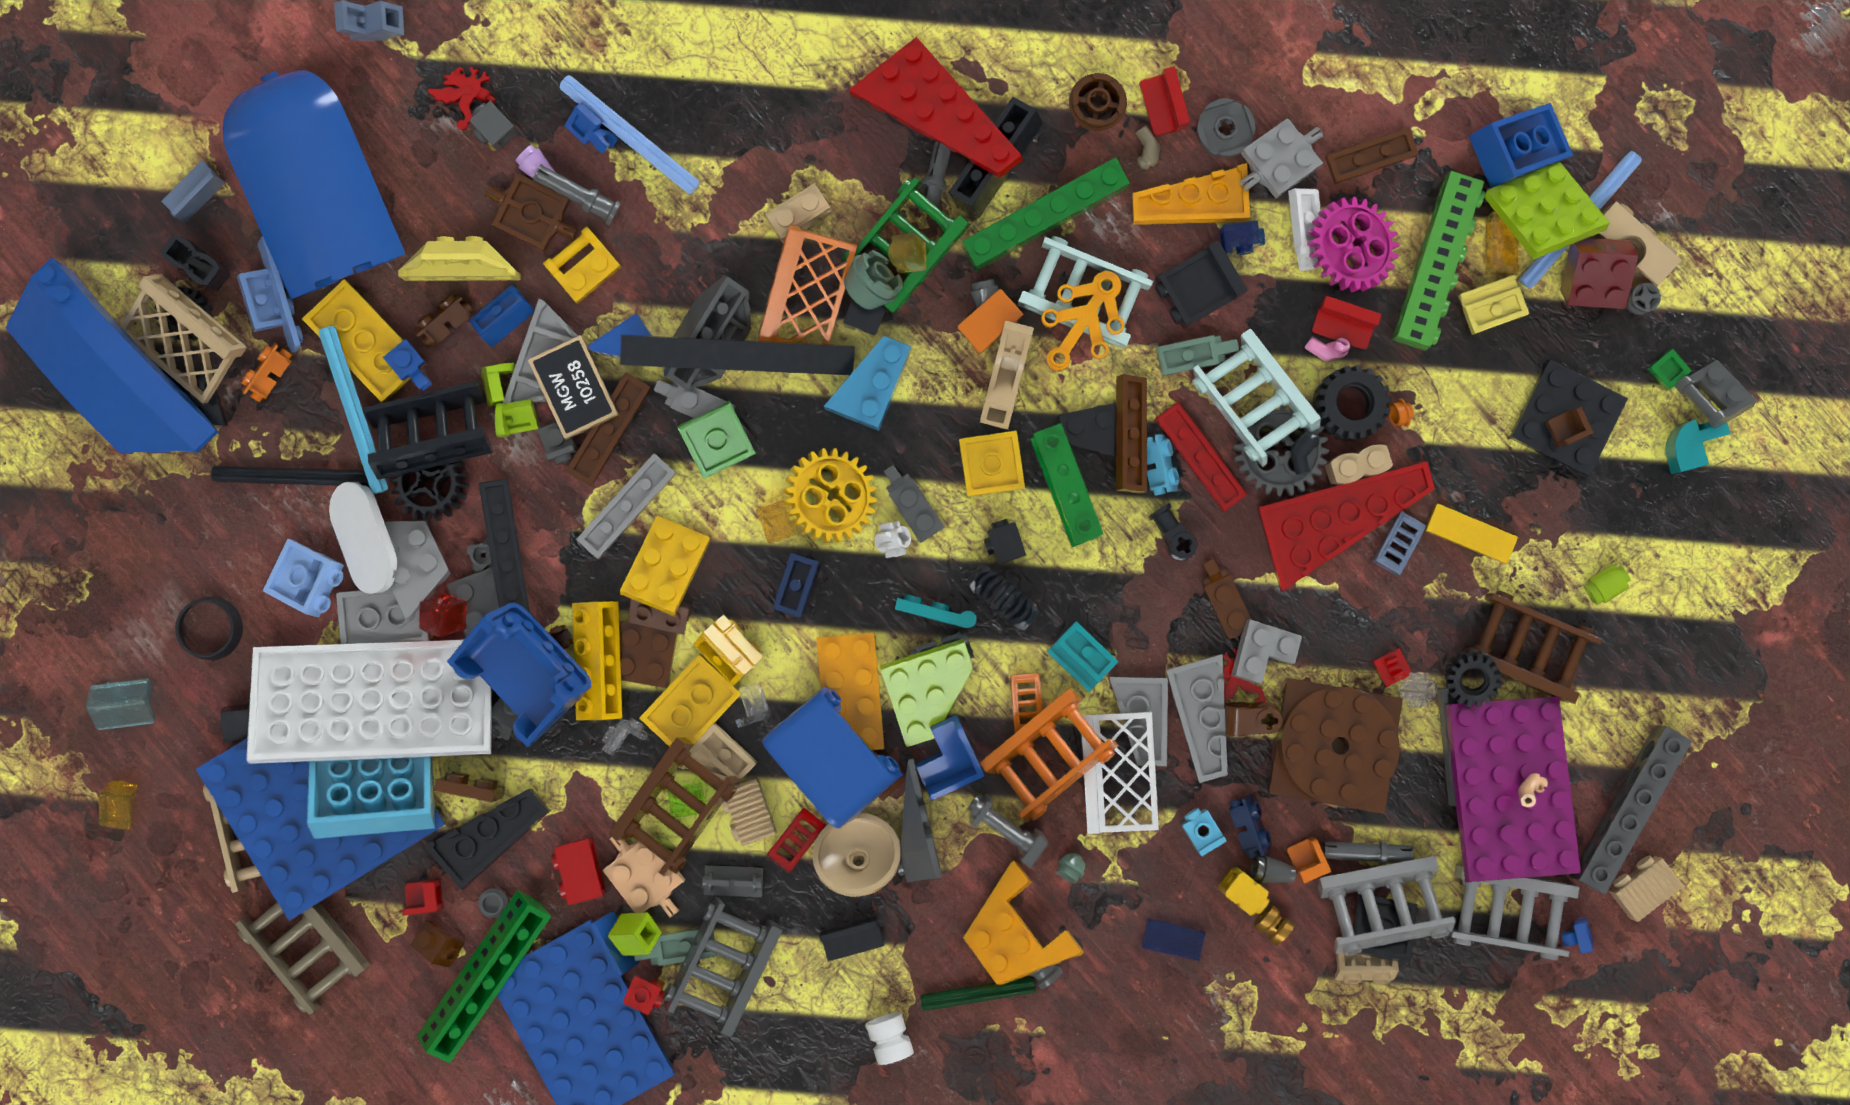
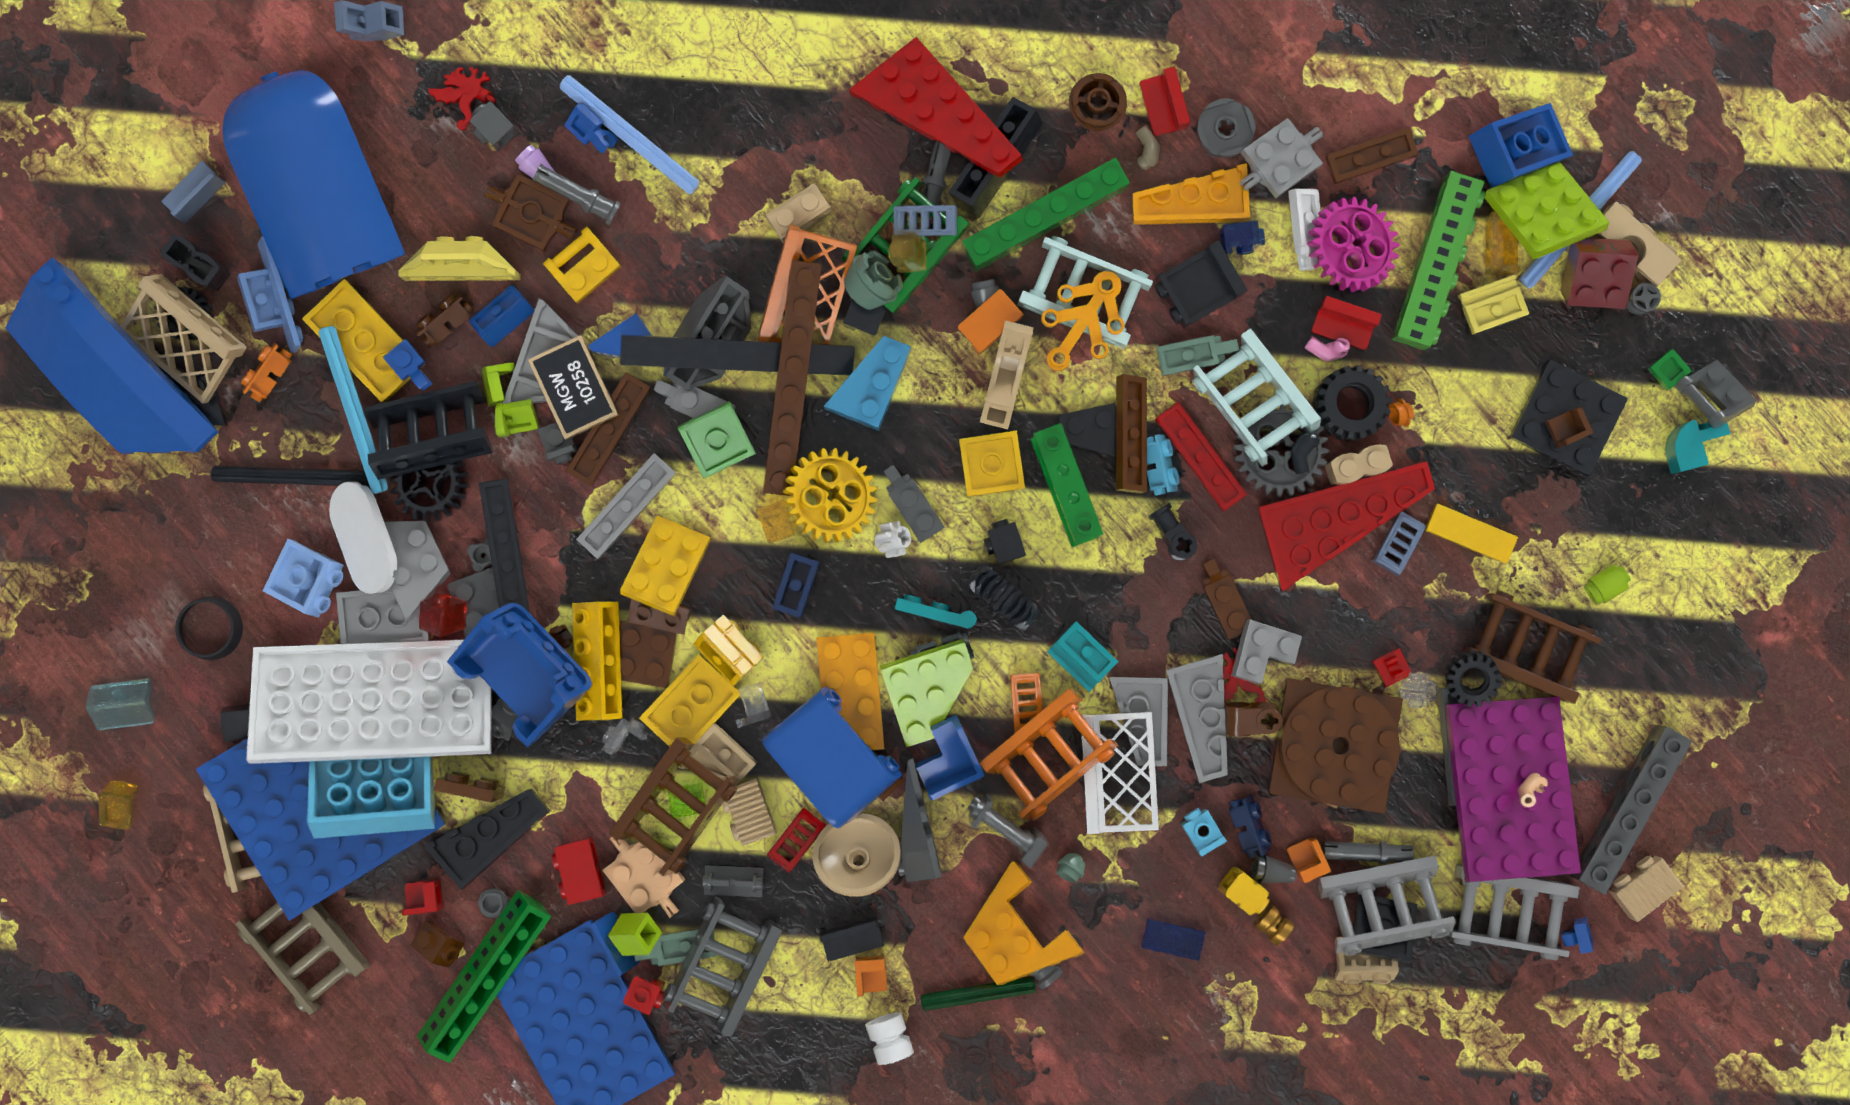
none -> reddish brown plate [763,260,822,496]
none -> orange panel [855,955,887,997]
none -> sand blue slope [894,205,957,237]

